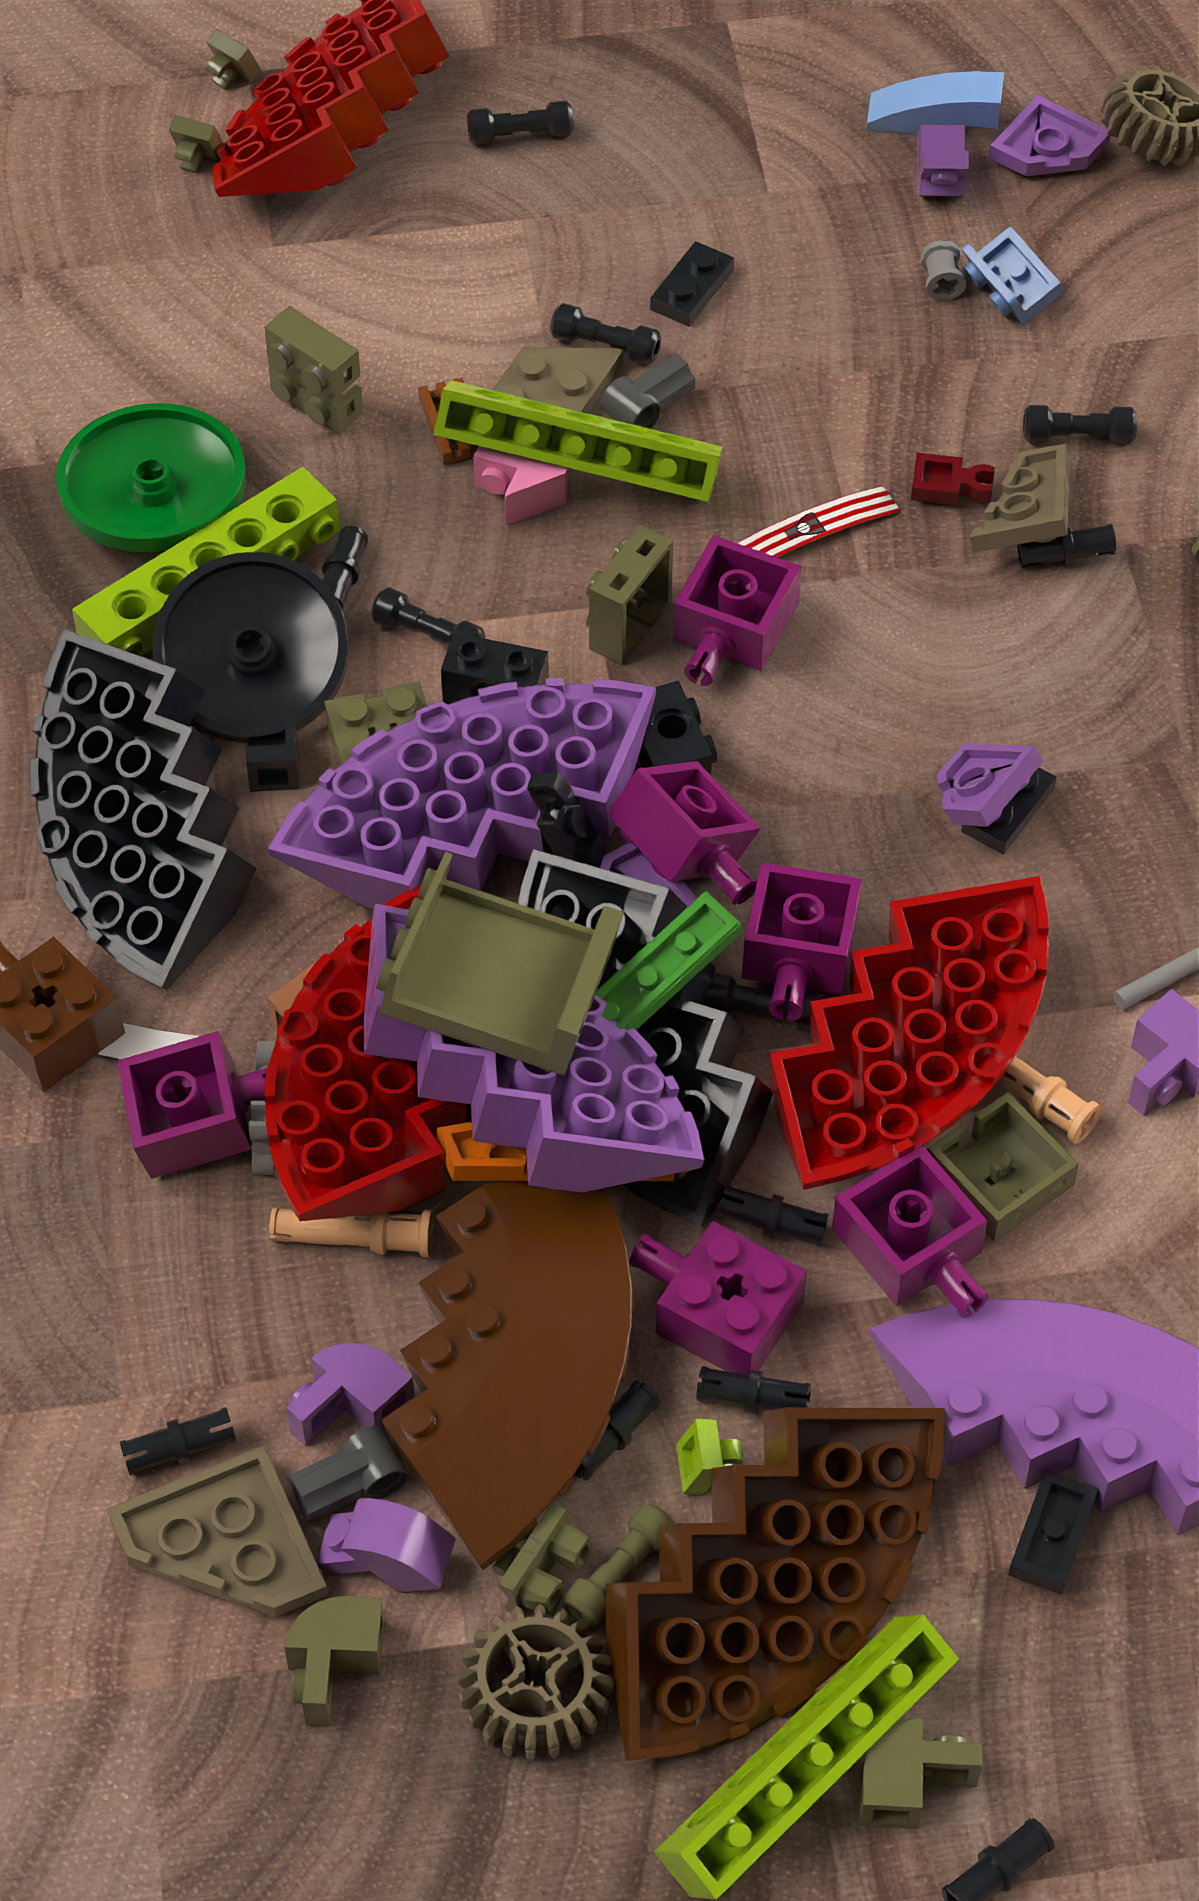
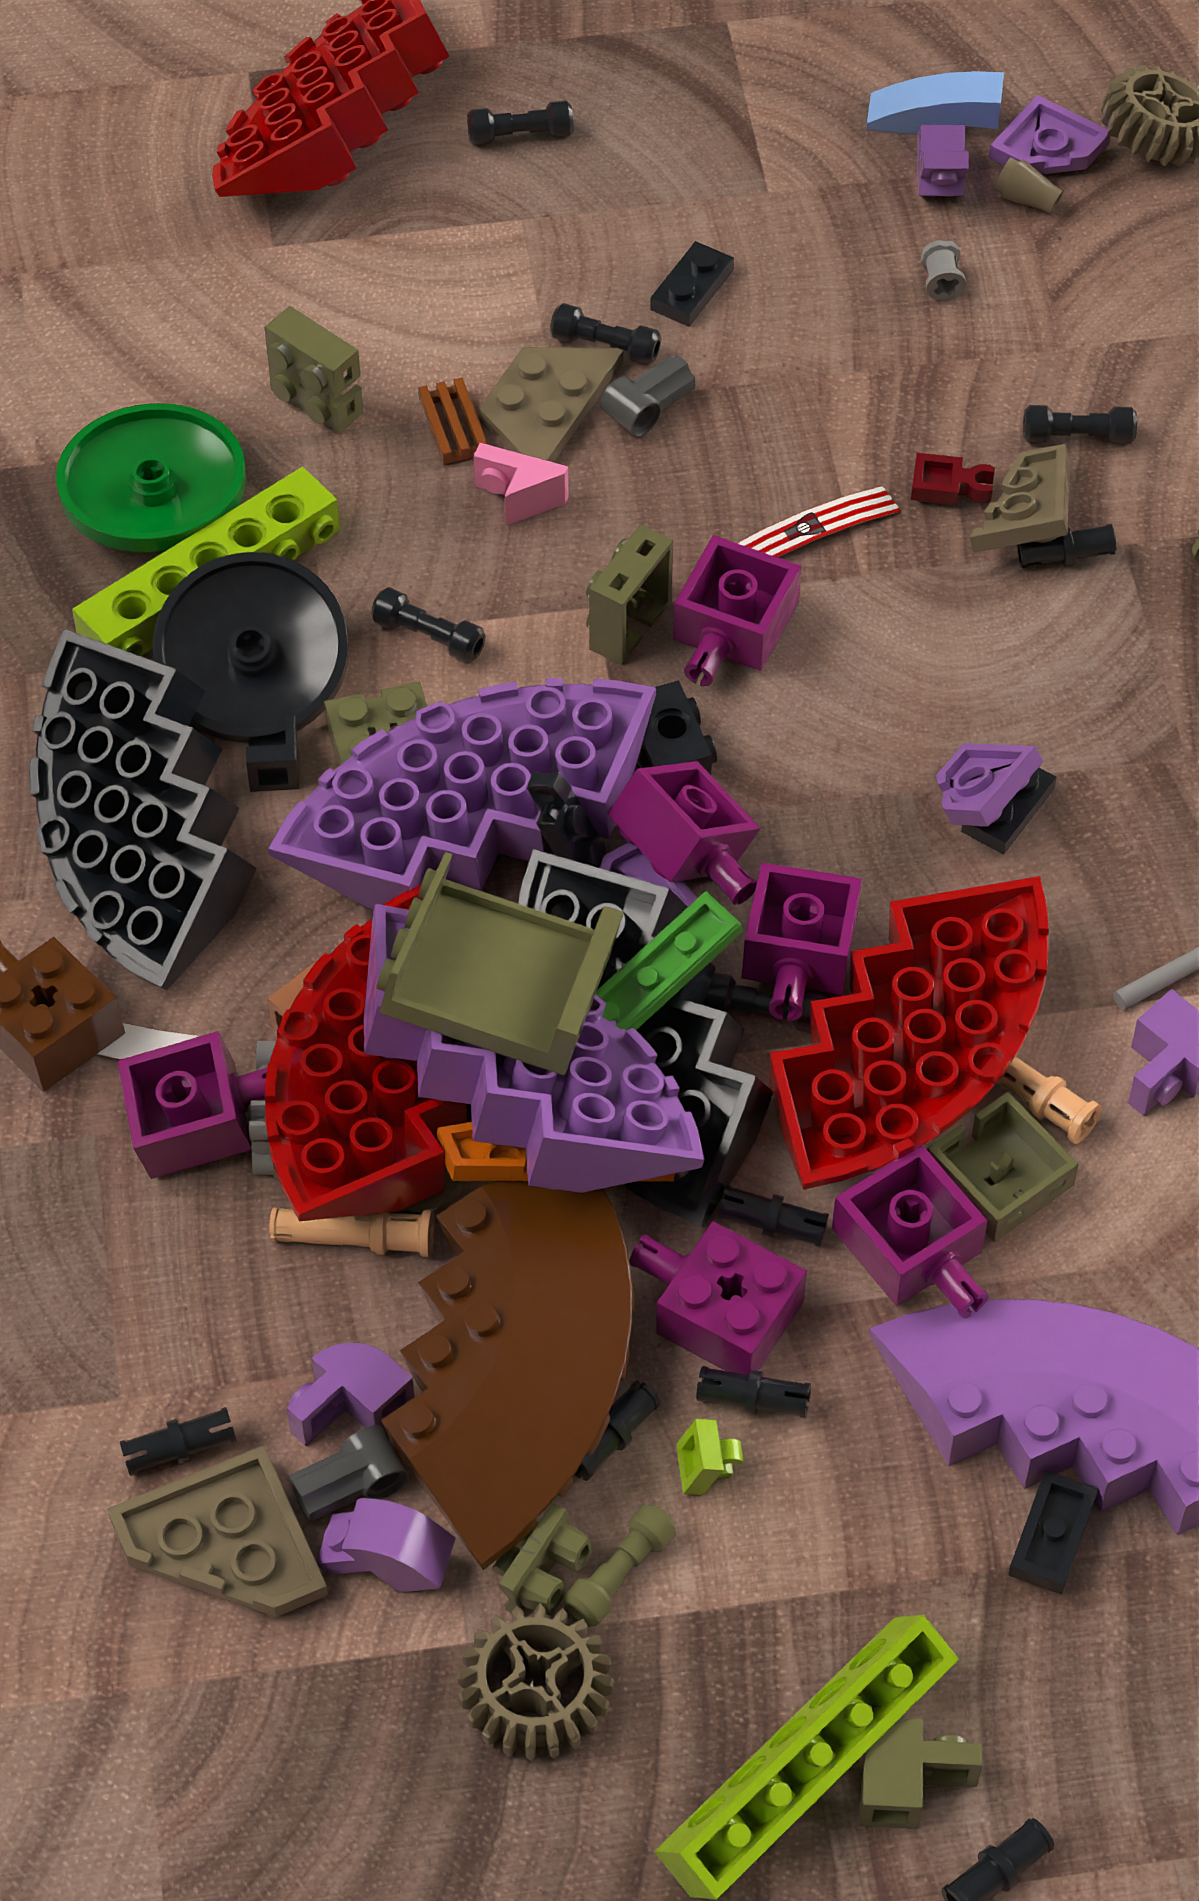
olive tile [169,115,223,173] -> none
olive tile [205,29,262,90] -> none
olive brick [284,1596,384,1726] -> none
black pin [322,525,369,611] -> none
lime brick [433,380,723,502] -> none
black brick [441,632,549,705] -> none
reddish brown brick [606,1407,945,1761] -> none
medium blue bracket [961,226,1065,325] -> none
none -> dark tan cone [994,158,1064,214]

